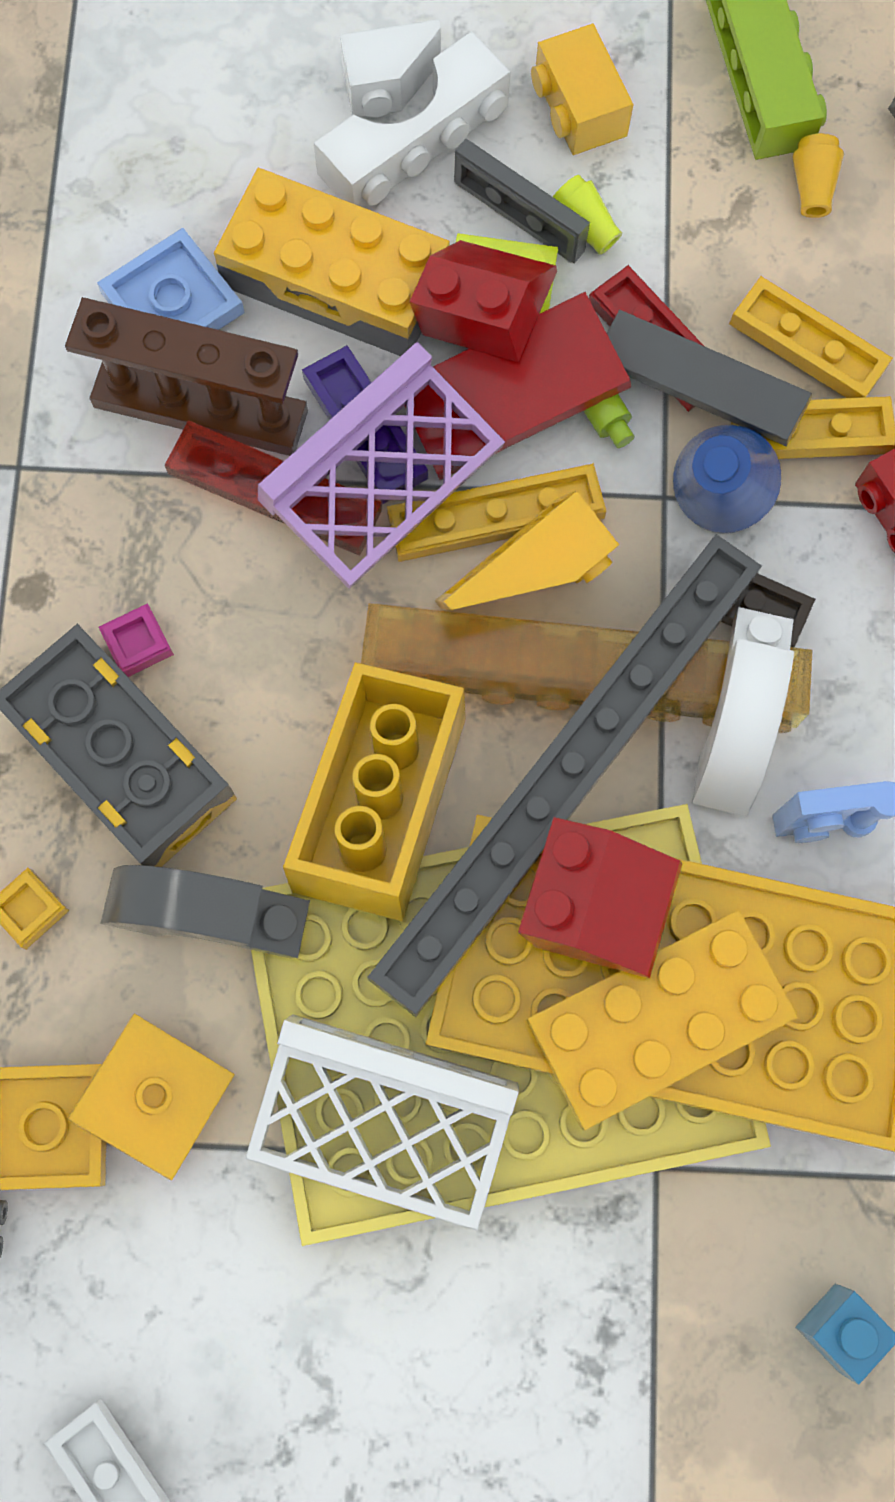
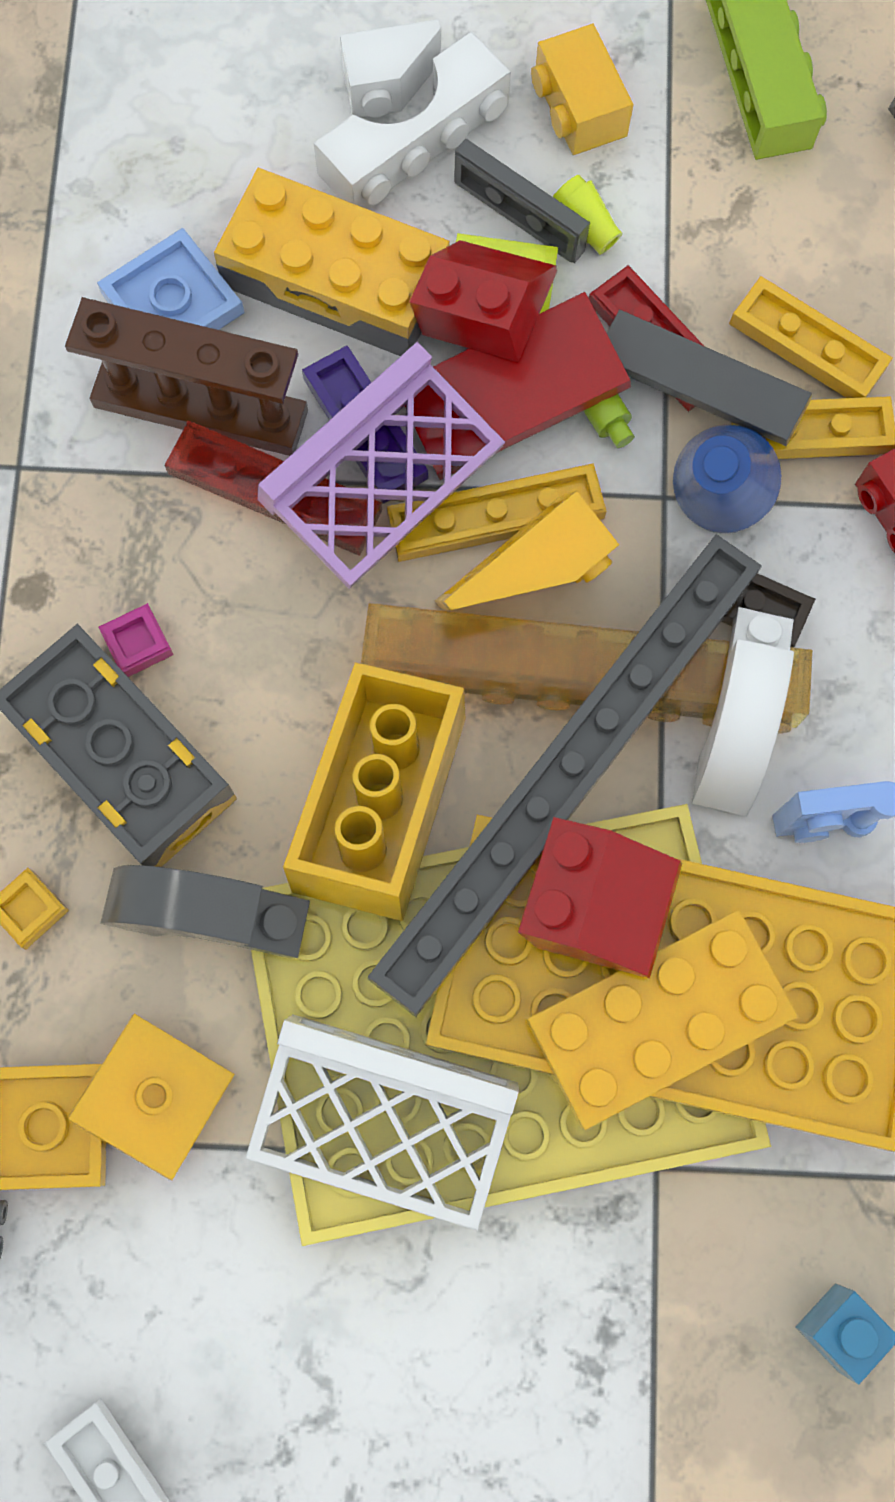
yellow cone [792,133,844,218] -> none

